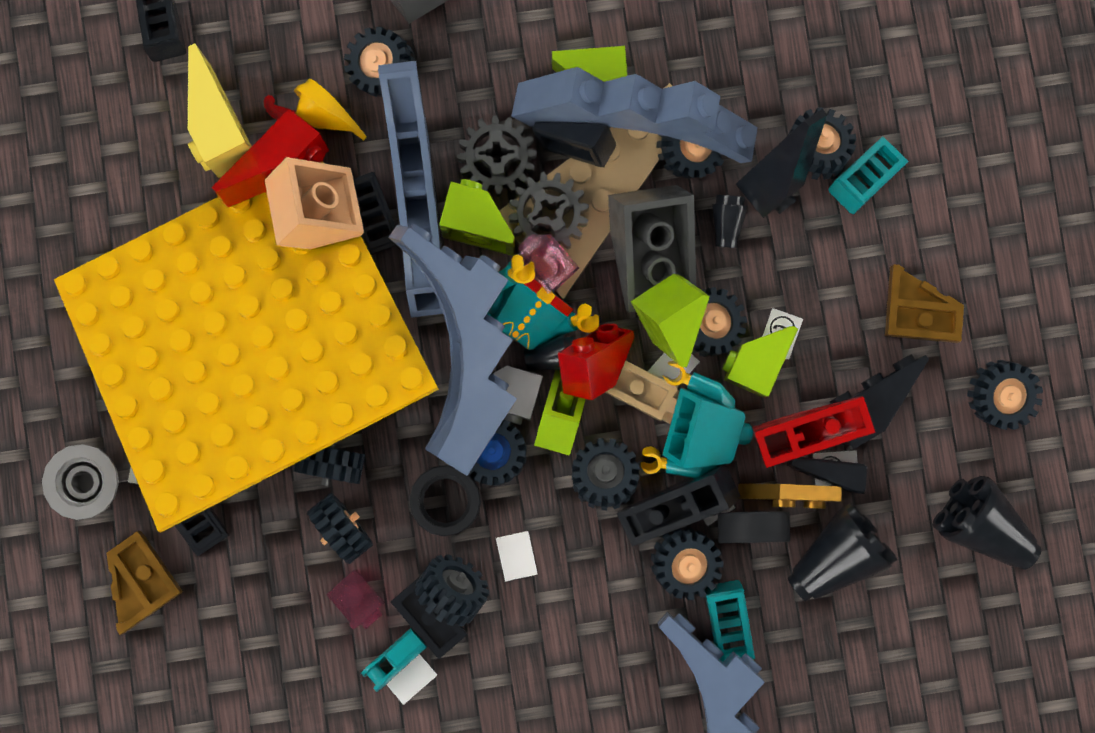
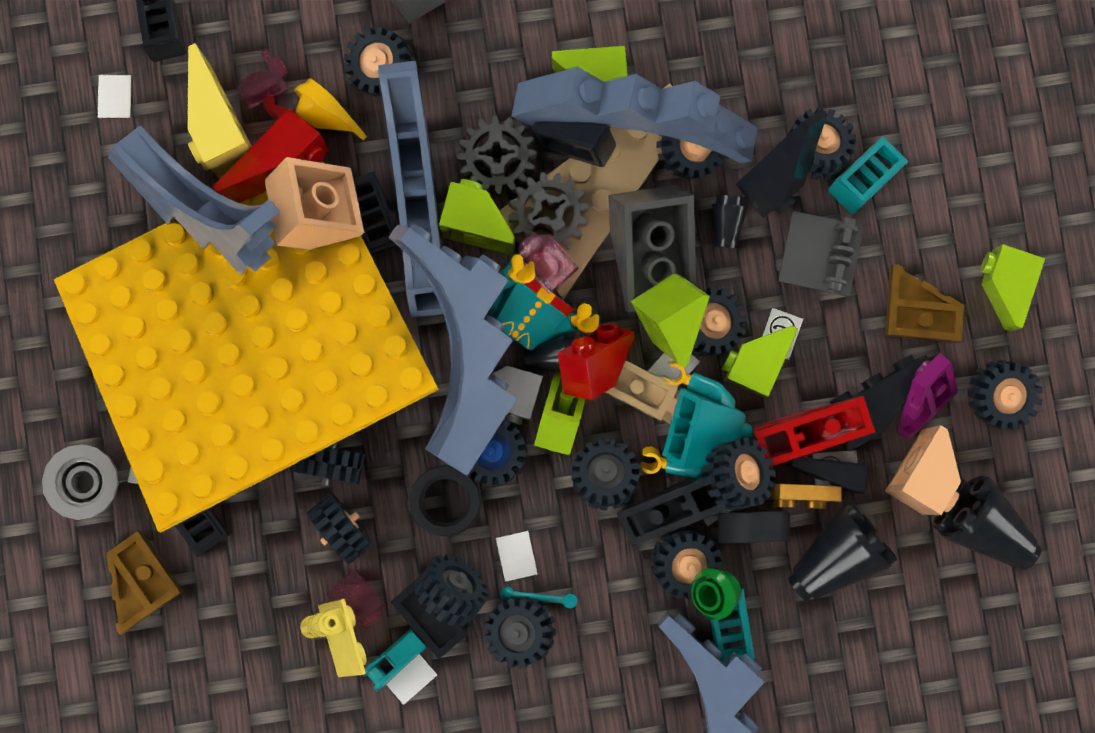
none -> white sticker [98,75,131,118]
none -> sand blue arch [108,126,280,275]
none -> clear pink bracket [237,48,289,108]
none -> light yellow hinge [300,599,366,677]
none -> black wheel [484,596,556,668]
none -> teal hinge [500,586,577,609]
none -> green cone [691,568,741,620]
none -> black wheel [703,438,776,511]
none -> dark grey hinge [778,211,864,297]
none -> light nougat slope [885,425,961,515]
none -> magenta wing [897,353,958,441]
none -> lime slope [981,244,1045,332]

